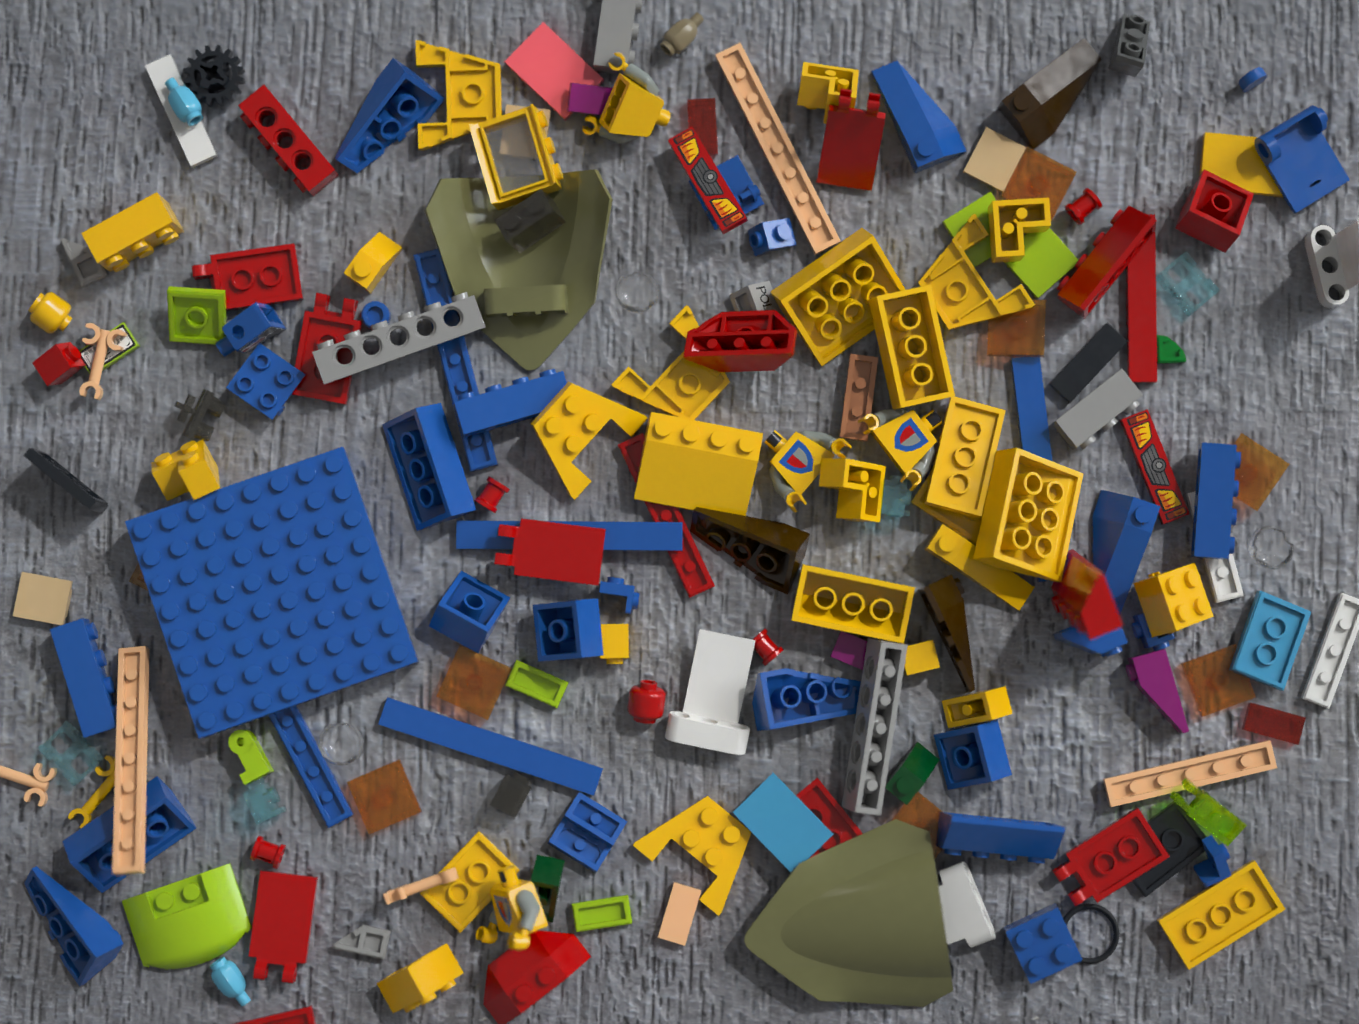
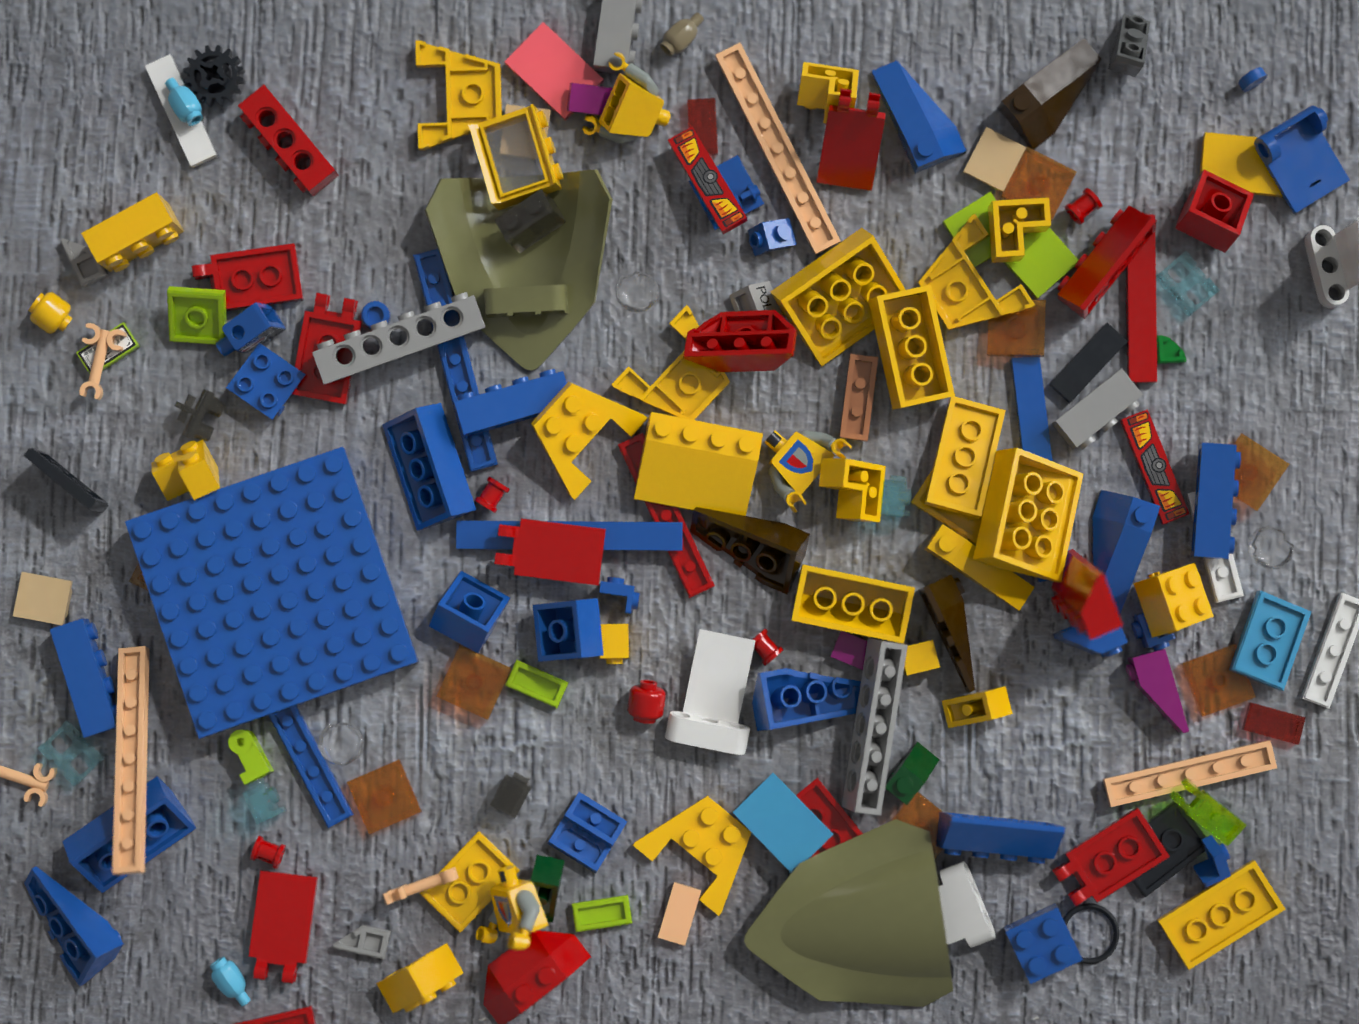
red brick [32,342,86,386] -> none
yellow bar [68,755,115,828] -> none
lime slope [122,863,252,969] -> none
blue wedge [335,58,445,173] -> none
yellow slope [344,232,403,294] -> none
blue tile [378,697,603,796] -> none
torso [858,408,943,491] -> none
blue slope [934,719,1012,790] -> none

